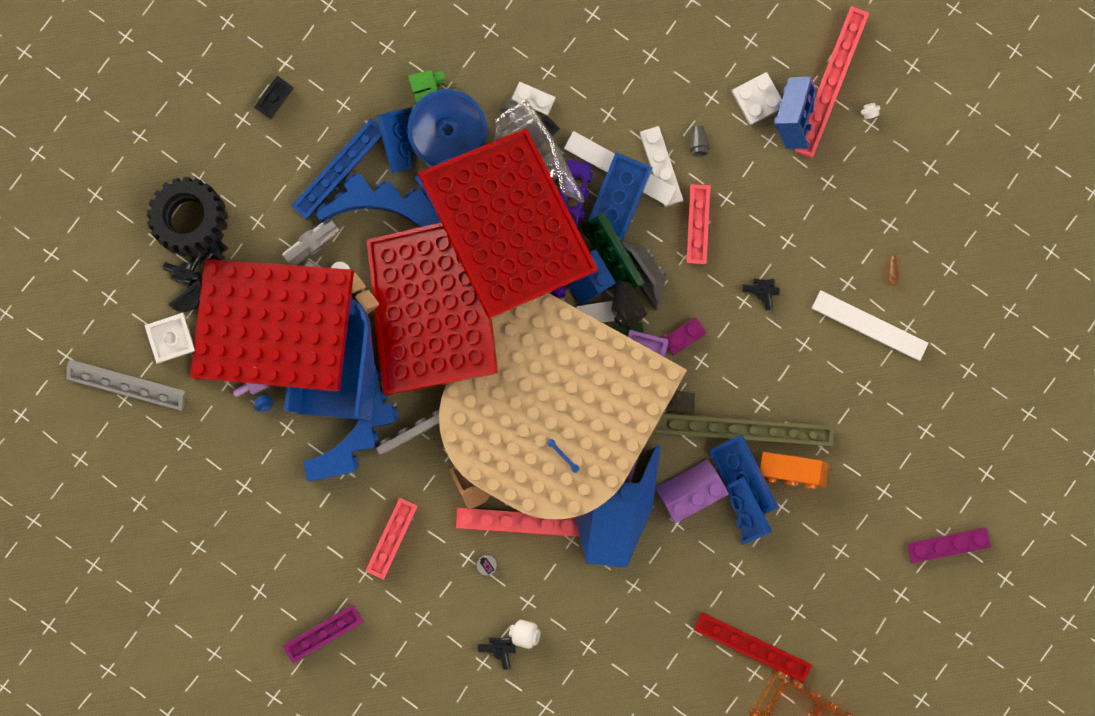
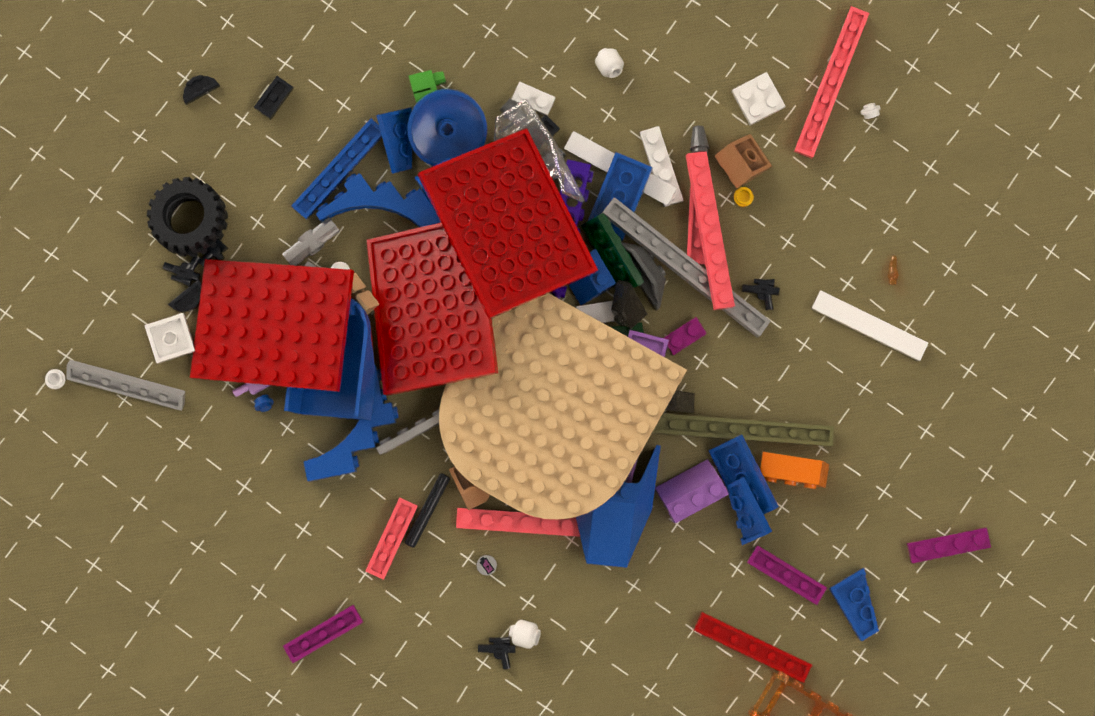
blue hinge [547,439,580,473] -> none
wedge [774,77,817,149] -> none
none -> white plate [45,369,66,389]
none -> black tile [183,75,220,105]
none -> black axle [405,473,450,548]
none -> white head [595,48,624,78]
none -> light grey plate [602,197,770,338]
none -> coral plate [686,151,735,310]
none -> medium nougat slope [715,134,772,188]
none -> yellow plate [734,187,754,207]
none -> magenta plate [746,545,827,605]
none -> blue wing [829,568,879,641]

